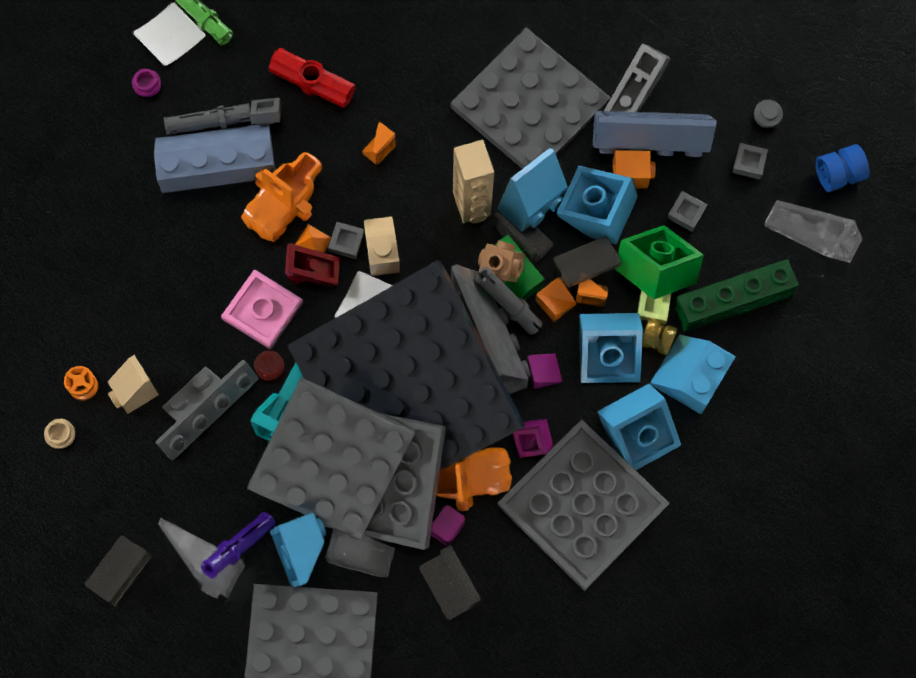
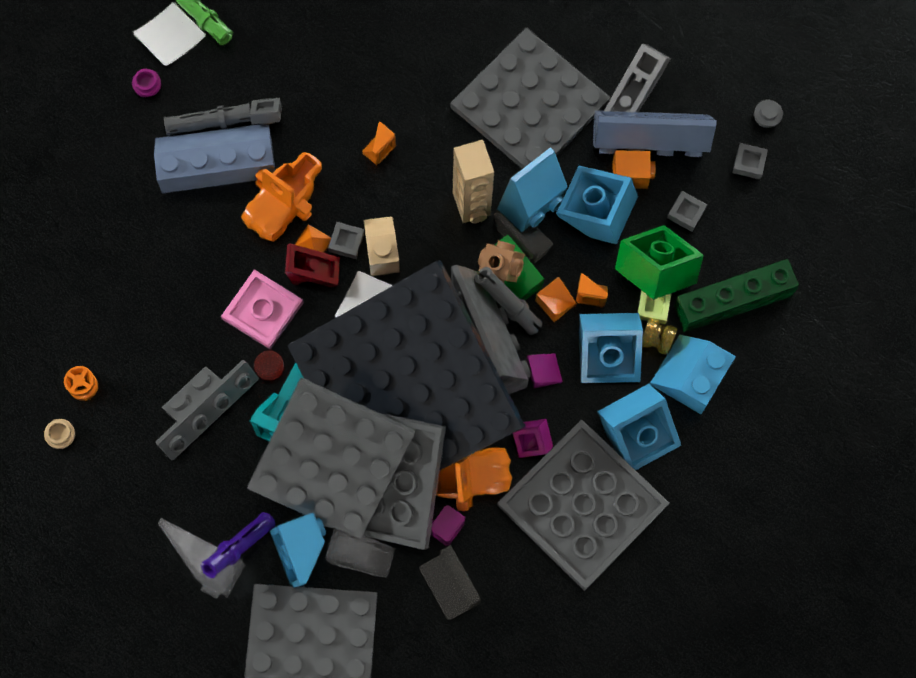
clear smoke panel [85,536,151,607] -> none
tan slope [108,355,158,413] -> none
red piece [268,48,355,108] -> none
clear smoke panel [553,236,621,287] -> none
clear slope [764,200,862,263] -> none
blue wheel [816,144,870,192] -> none

